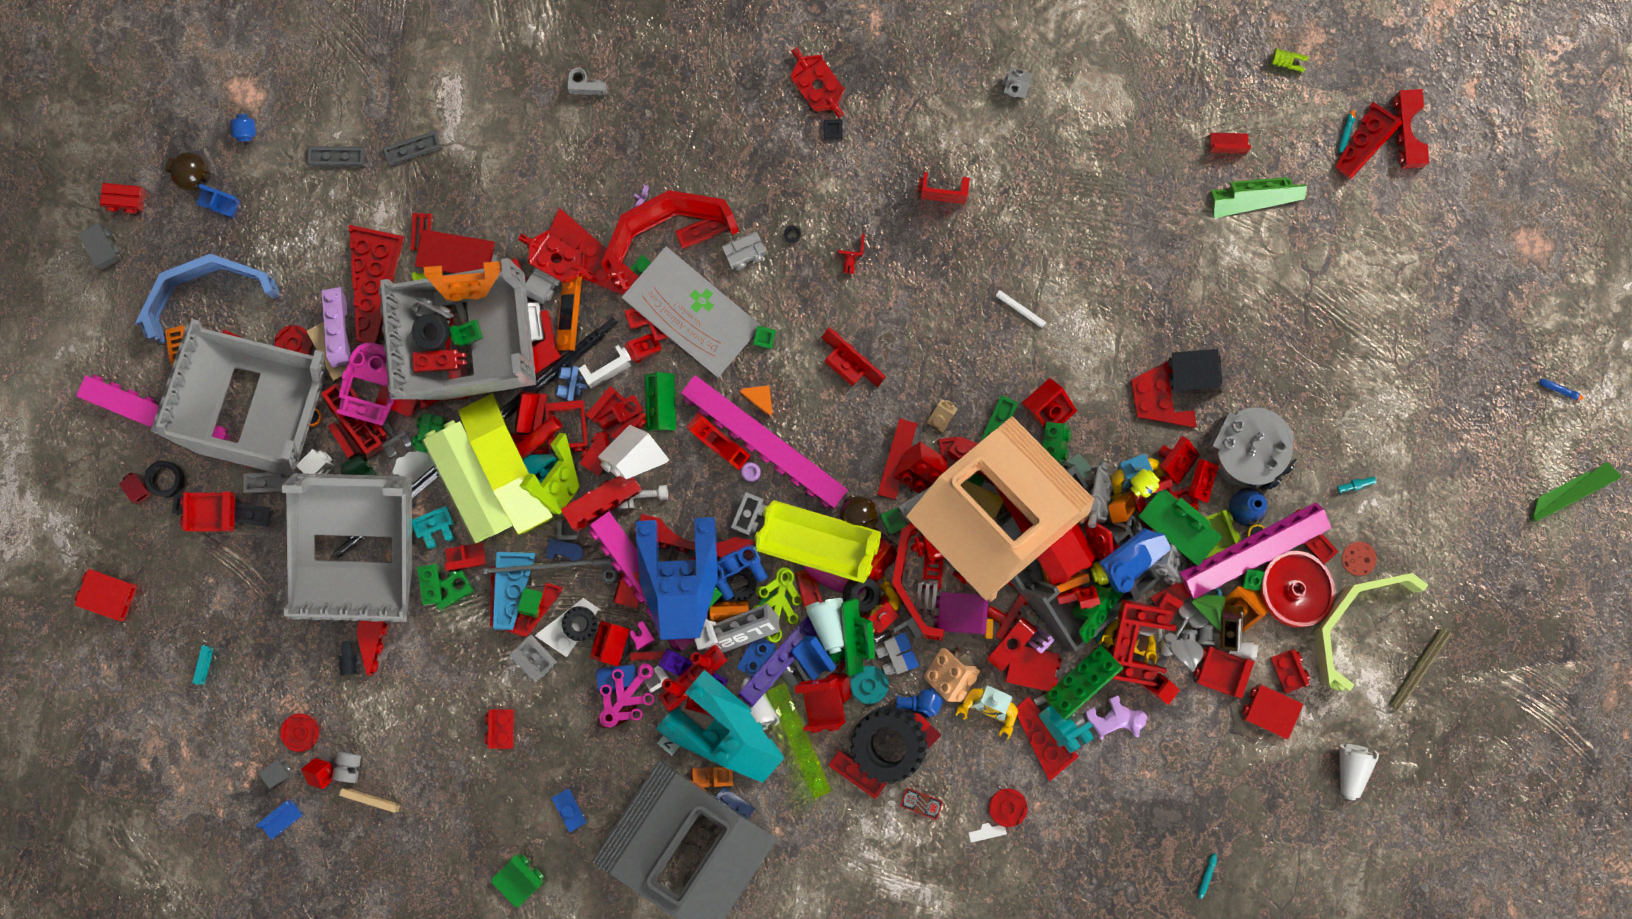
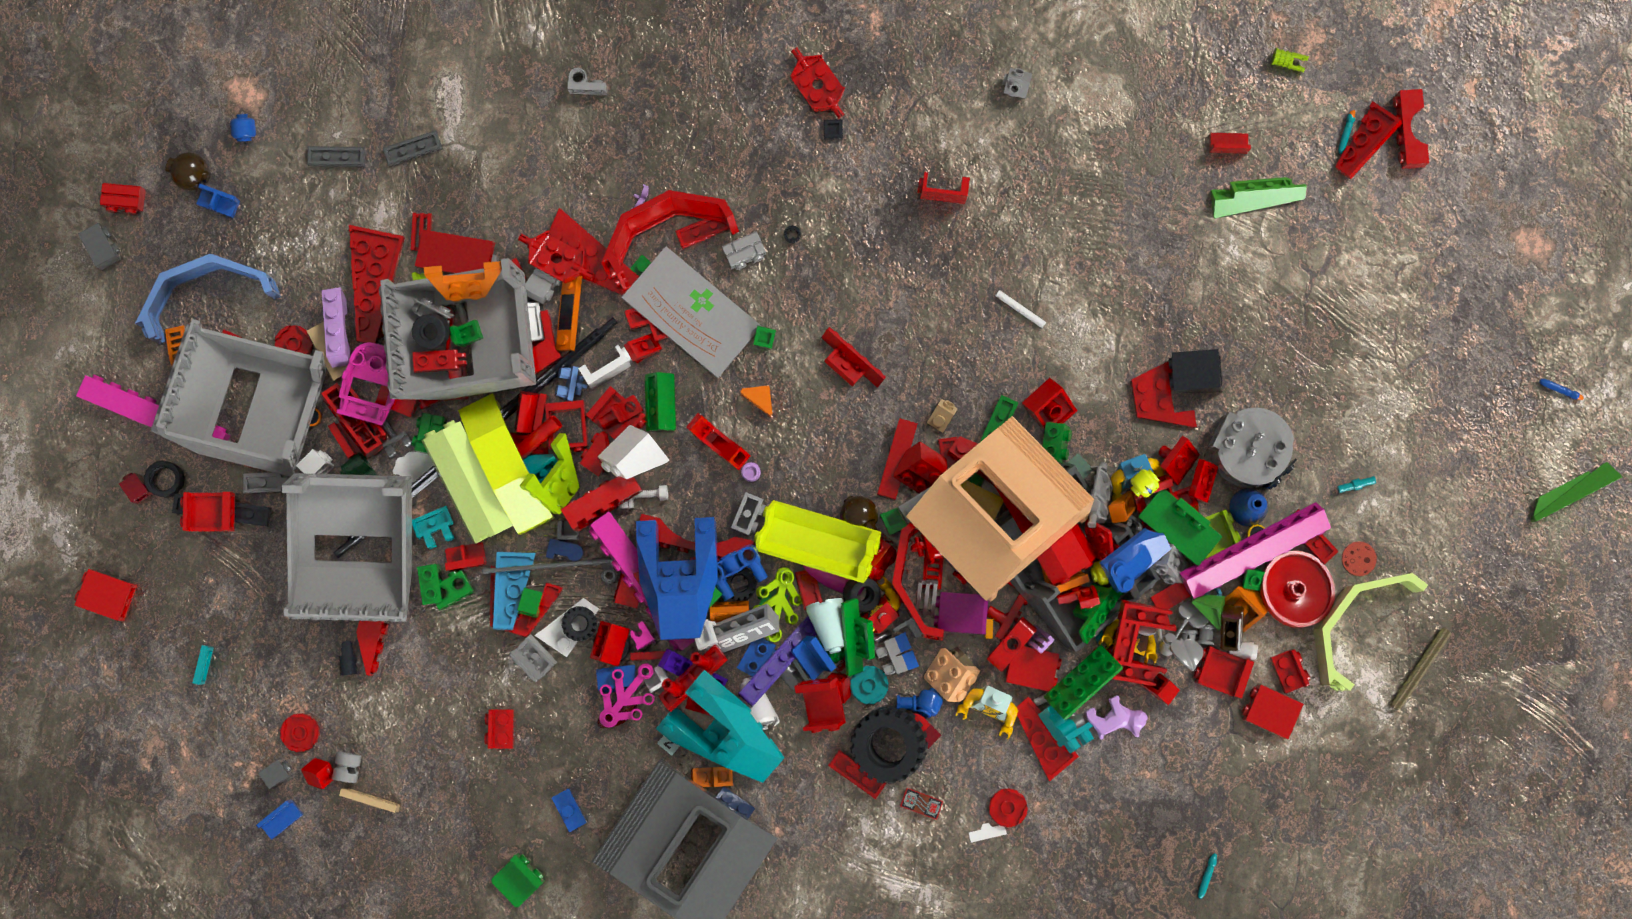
dark pink brick [681,375,848,510] -> none
clear neon green arch [768,683,832,799] -> none
red bracket [837,233,865,274] -> none
red panel [1156,592,1184,622] -> none
white cone [1339,744,1379,800] -> none

